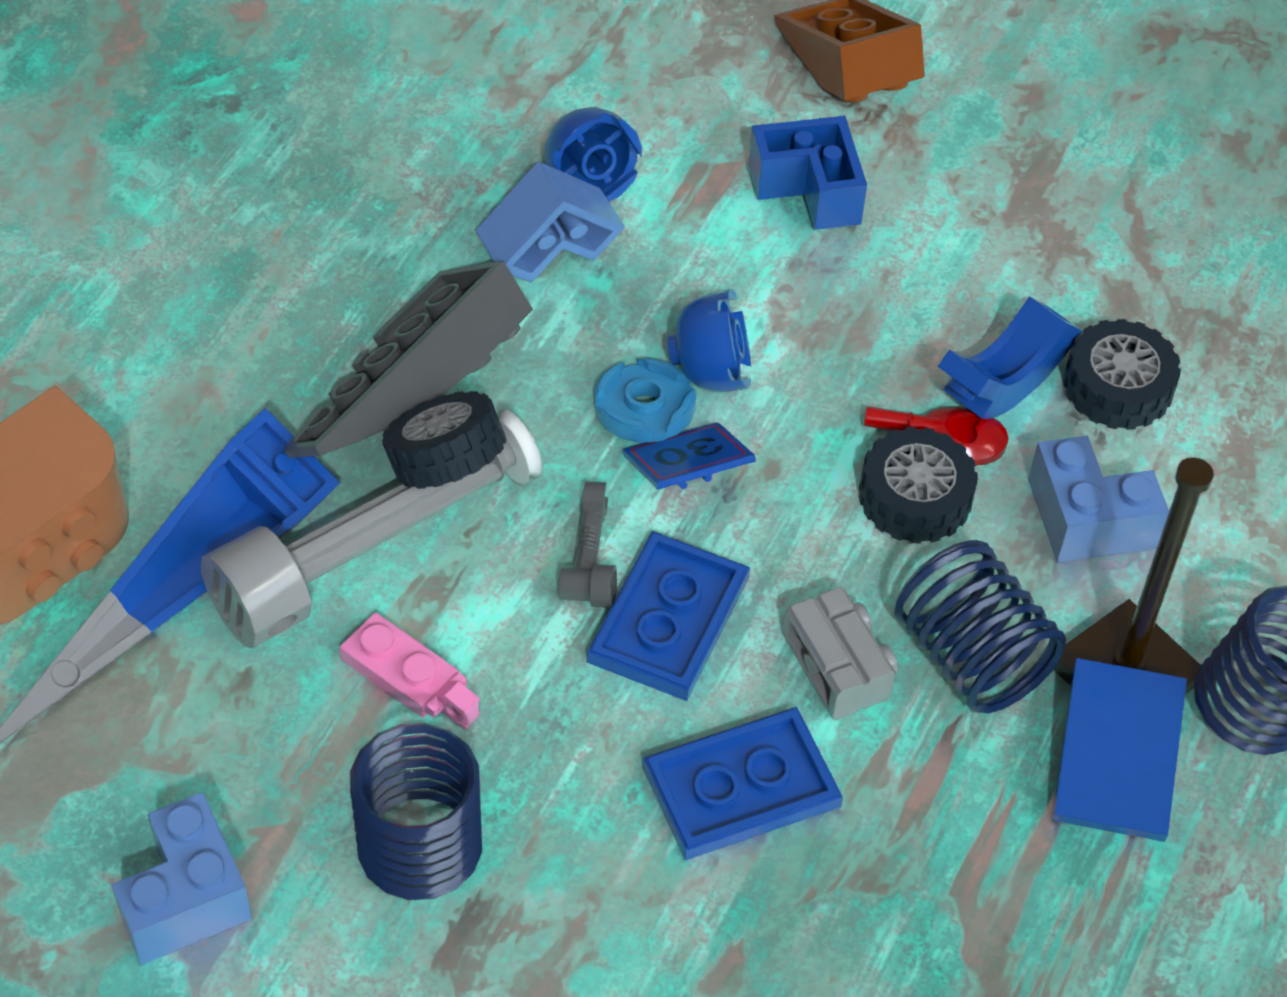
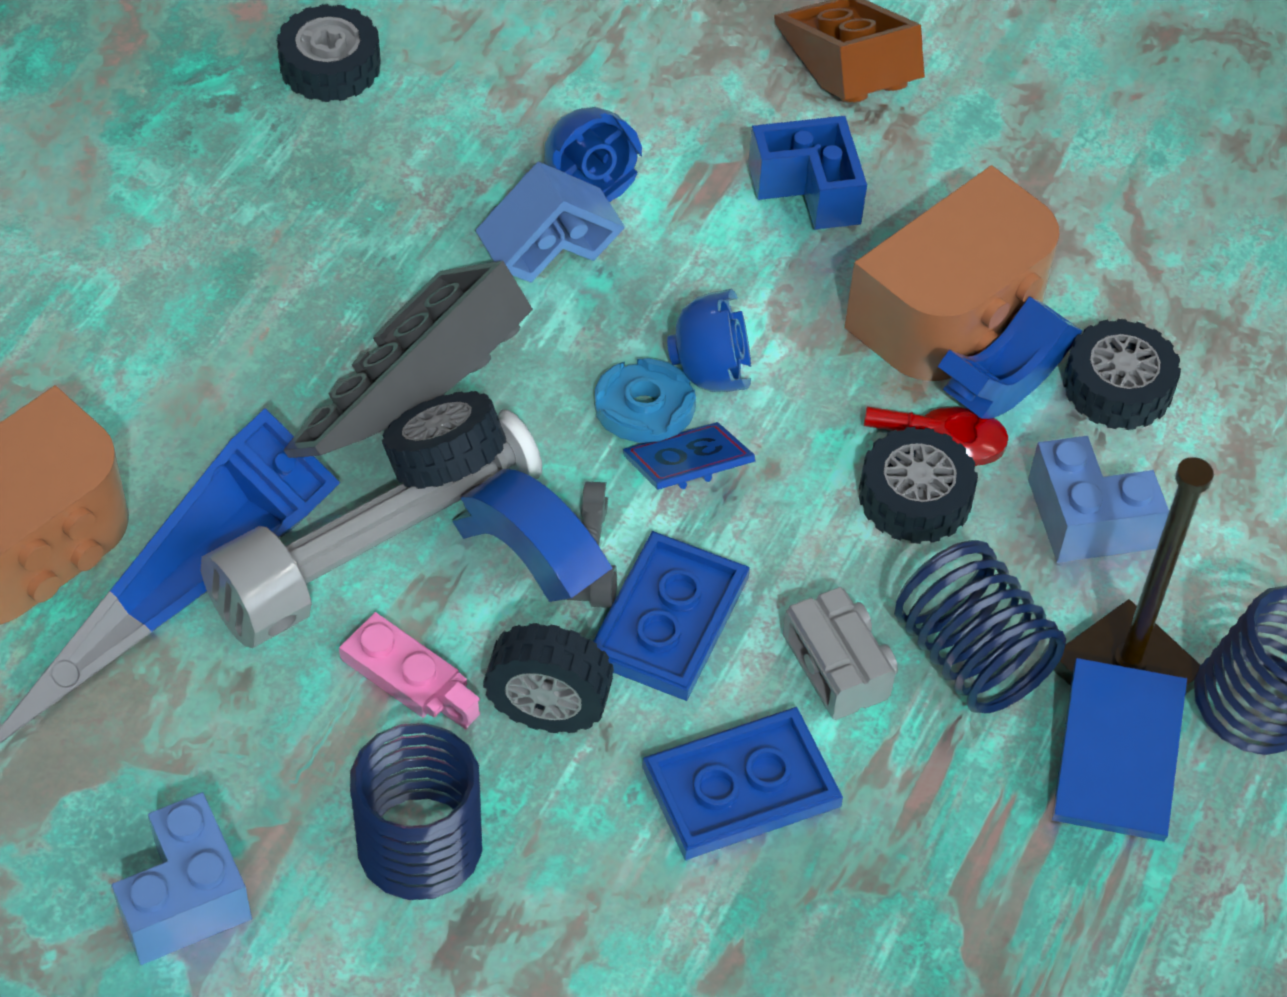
none -> black wheel [277,4,381,102]
none -> blue arch [452,469,612,602]
none -> black wheel [483,623,614,733]
none -> nougat brick [844,165,1059,381]

